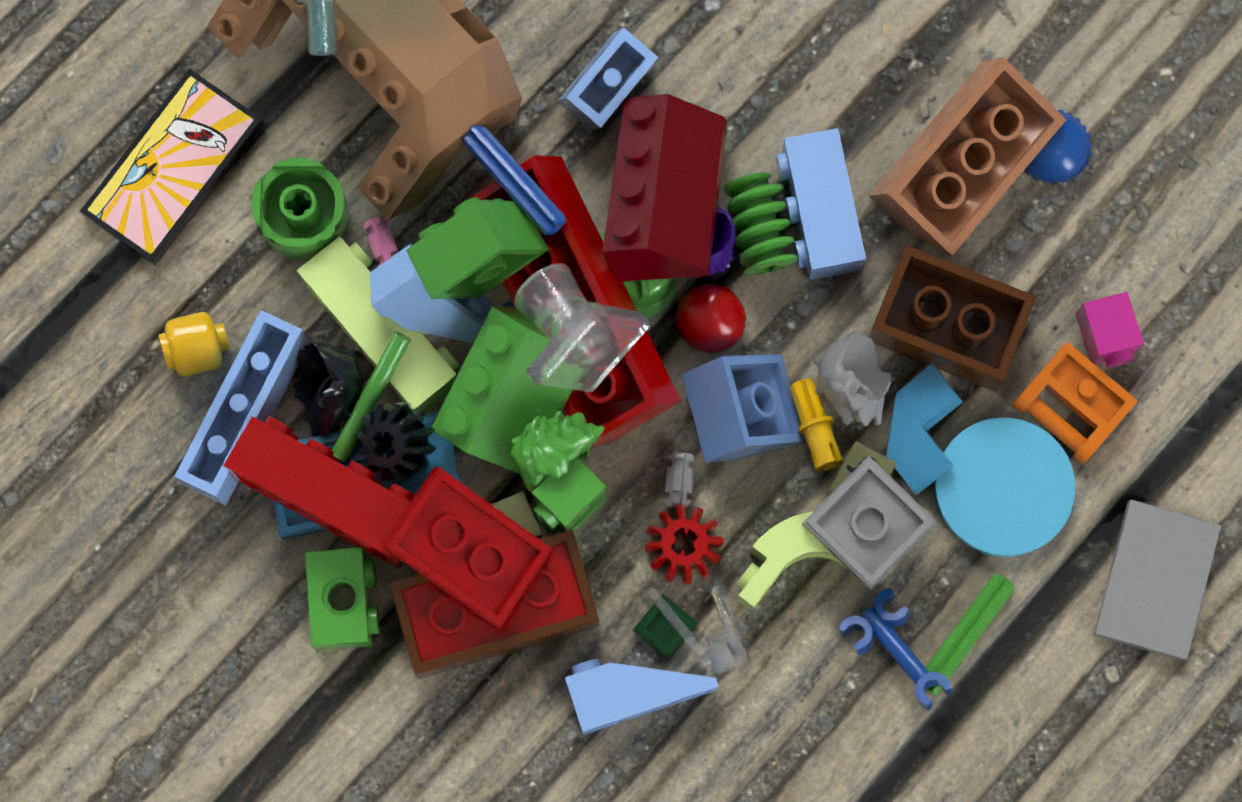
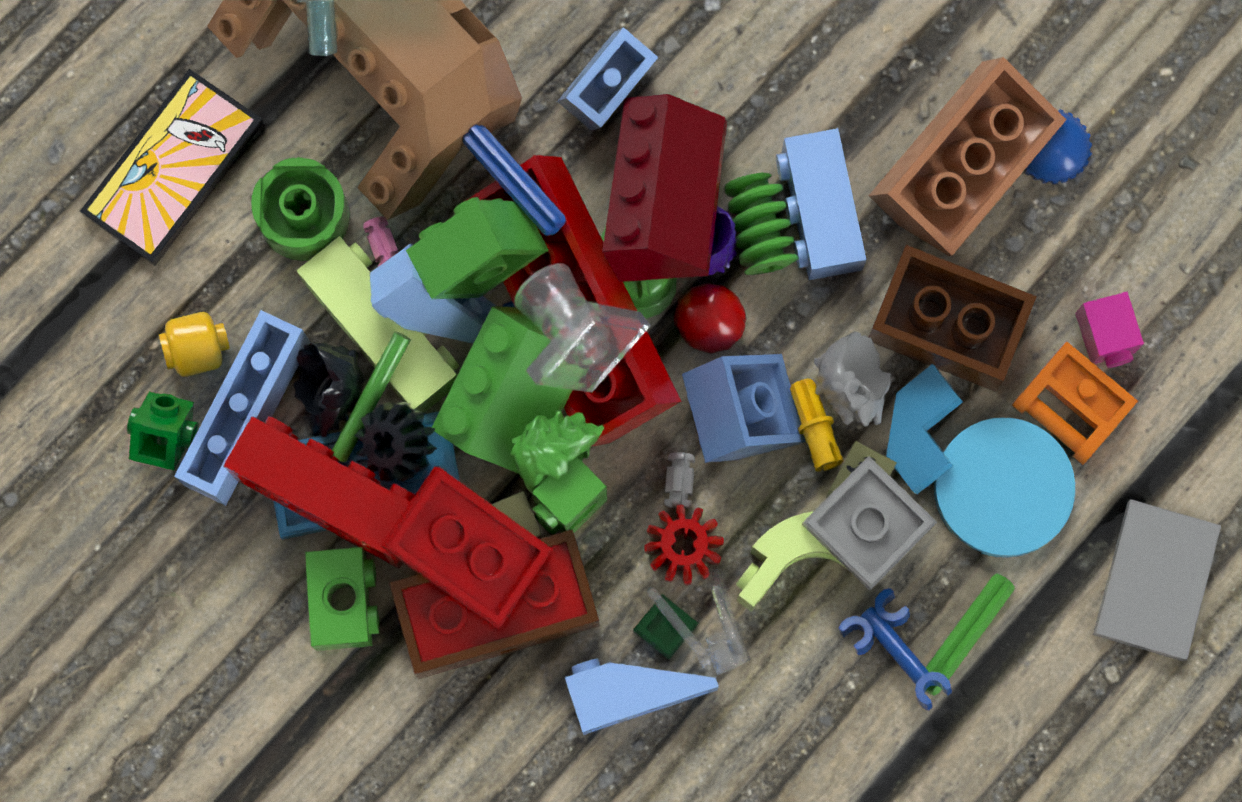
none -> green brick [127,391,199,470]

